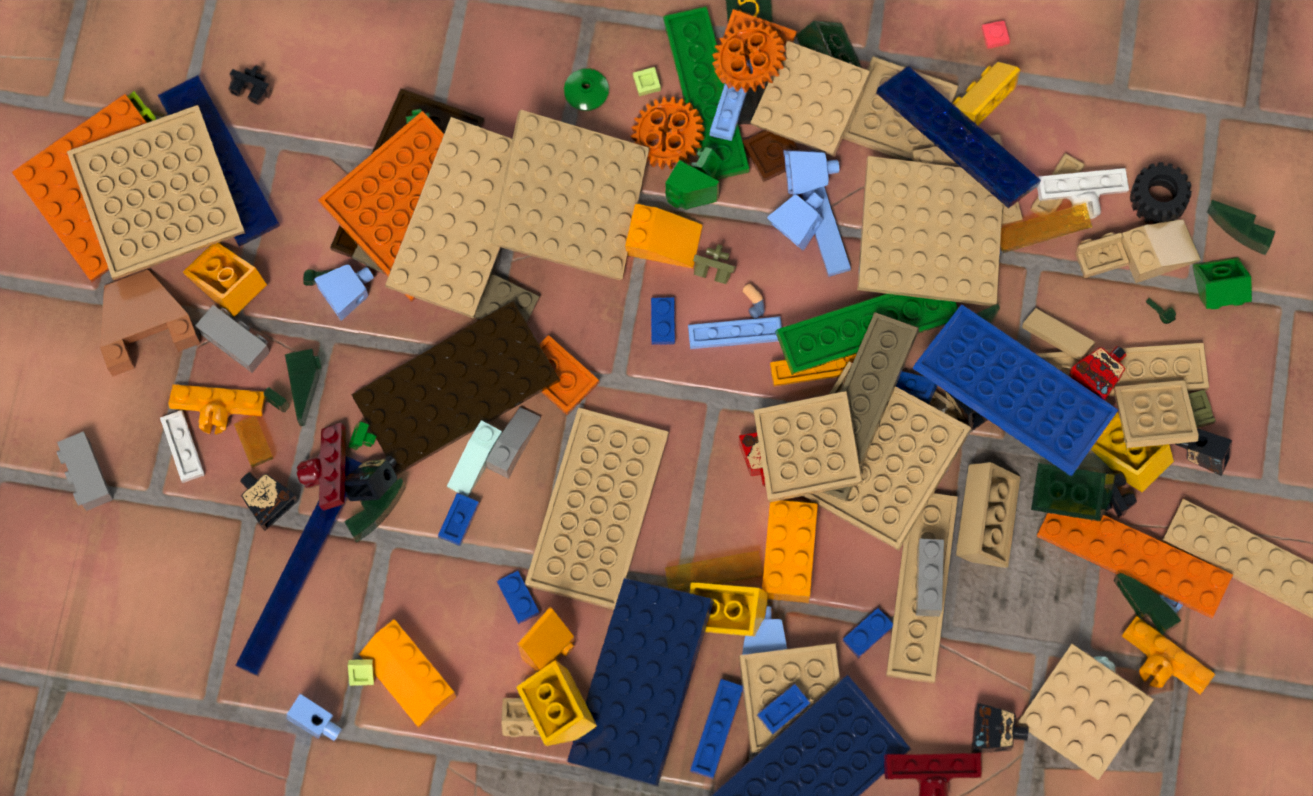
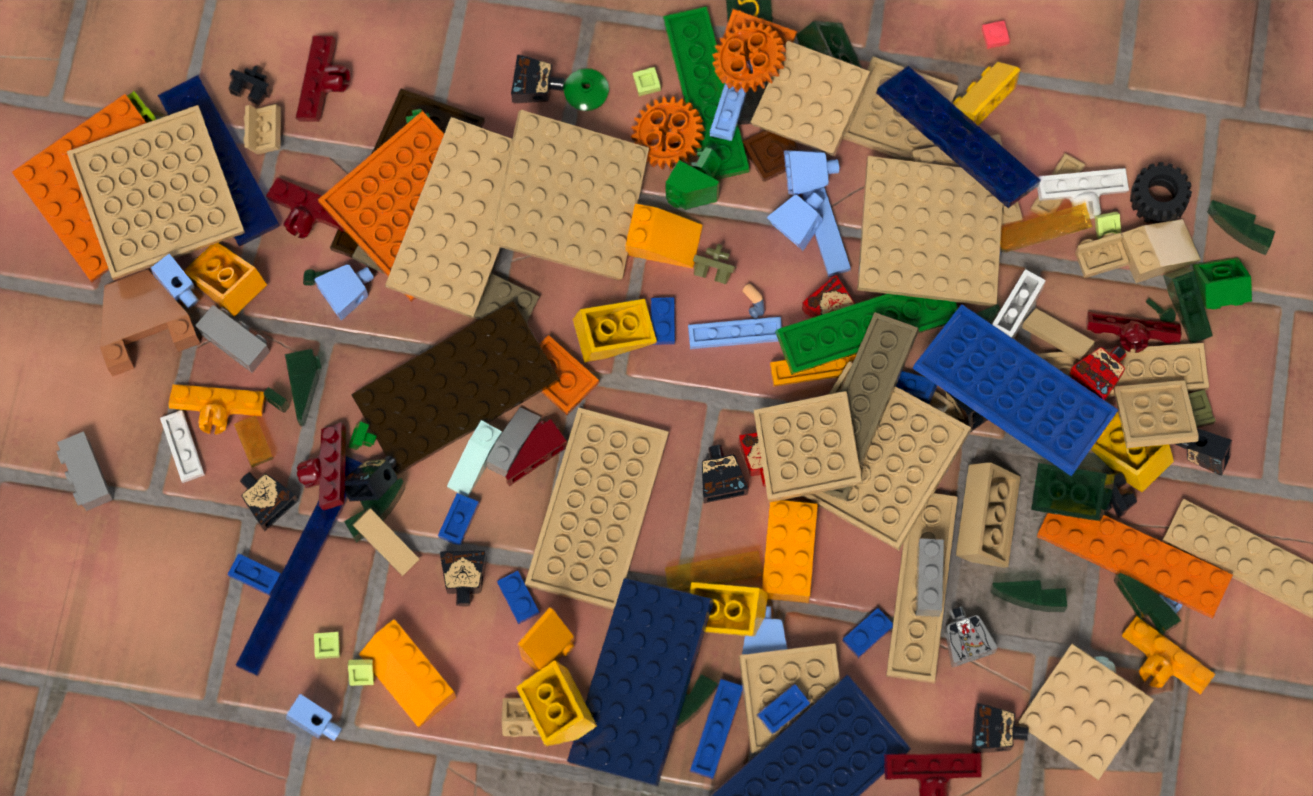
none -> light blue torso [151,254,199,309]
none -> blue plate [227,554,282,597]
none -> tan bracket [244,104,281,155]
none -> dark red plate [266,177,346,239]
none -> dark red plate [295,36,351,122]
none -> yellowish green plate [314,632,340,659]
none -> tan tile [353,508,419,576]
none -> torso [440,550,487,607]
none -> dark red slope [505,419,567,487]
none -> torso [511,55,565,103]
none -> yellow slope [573,299,657,362]
none -> clear green slope [674,674,718,733]
none -> torso [702,445,748,504]
none -> torso [802,275,855,318]
none -> light grey torso [945,606,997,668]
none -> clear green slope [990,580,1067,612]
none -> white brick [992,269,1046,339]
none -> dark red plate [1086,312,1182,353]
none -> yellowish green plate [1095,212,1121,239]
none -> clear green slope [1163,267,1213,344]

